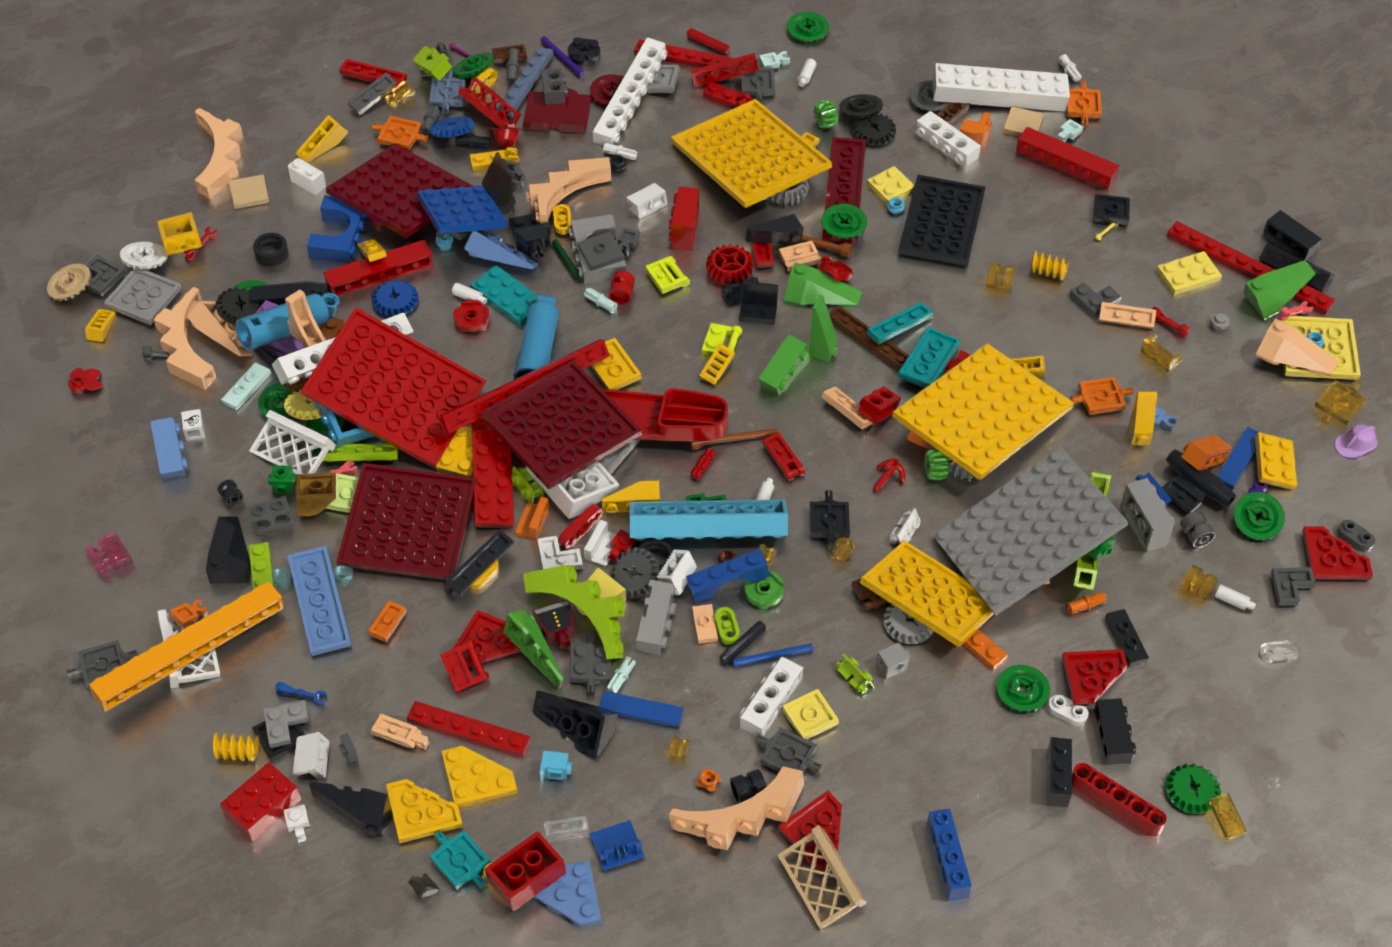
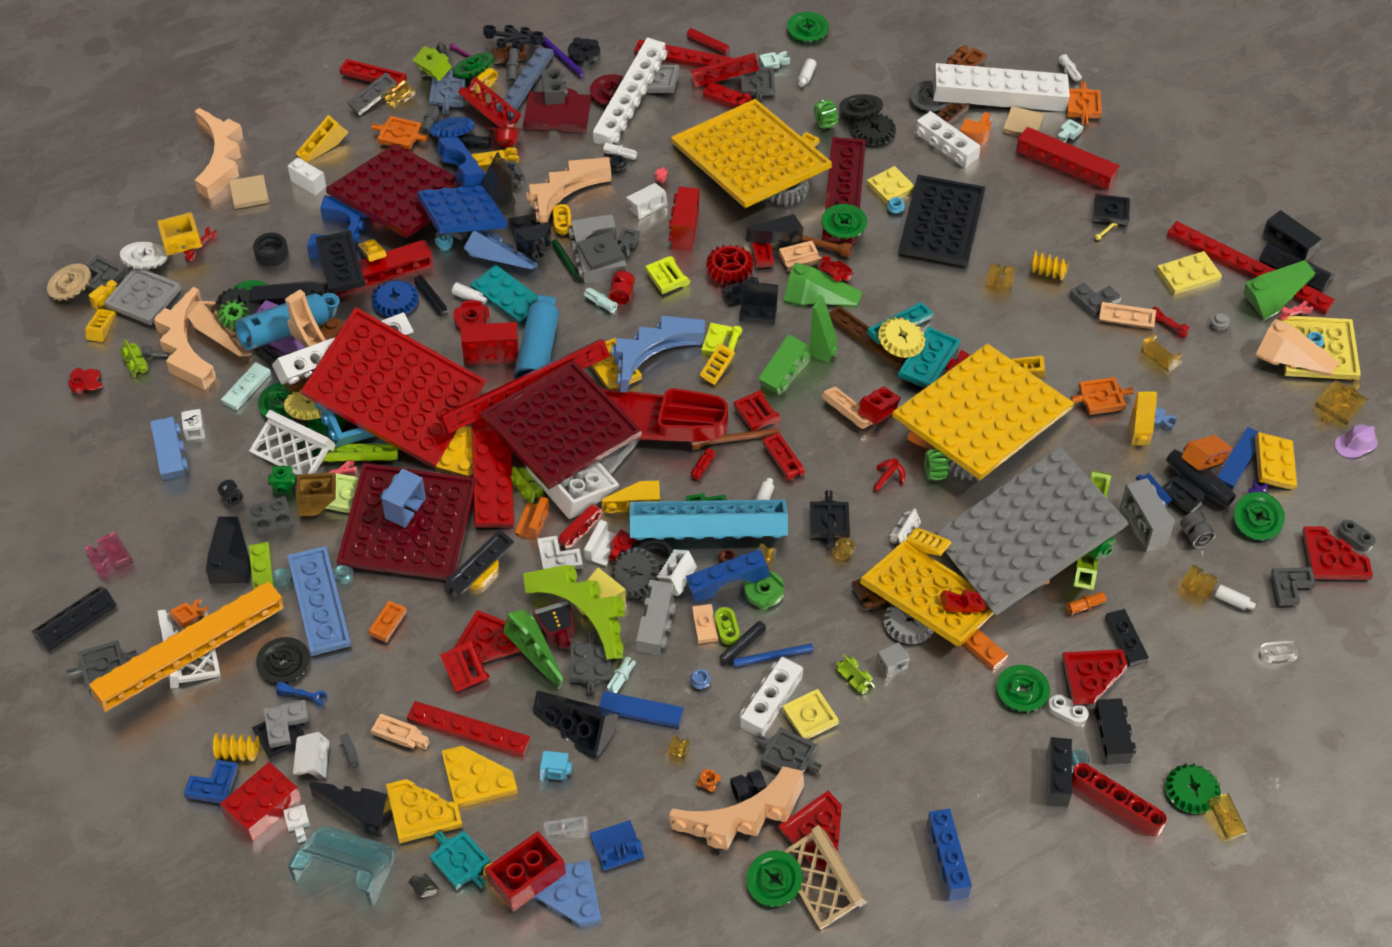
none -> black fence [31,586,117,651]
none -> yellow plate [88,280,117,310]
none -> lime hinge [120,339,148,378]
none -> blue plate [184,760,239,803]
none -> bright green gear [218,299,249,331]
none -> pearl dark grey gear [256,637,310,684]
none -> clear light blue windscreen [288,826,396,906]
none -> black plate [315,230,365,293]
none -> medium blue piece [381,468,426,528]
none -> black axle [414,275,447,315]
none -> blue arch [437,136,485,187]
none -> red brick [461,322,519,366]
none -> black plant [483,25,545,50]
none -> medium blue arch [611,316,705,393]
none -> coral plate [654,167,669,184]
none -> medium blue plate [690,669,711,689]
none -> red plate [733,390,781,431]
none -> green gear [746,850,803,907]
none -> light yellow gear [878,317,926,358]
none -> yellow slope [906,528,951,556]
none -> red slope [940,589,986,613]
none -> dark orange plate [945,45,987,66]
none -> clear light blue plate [1072,749,1090,767]

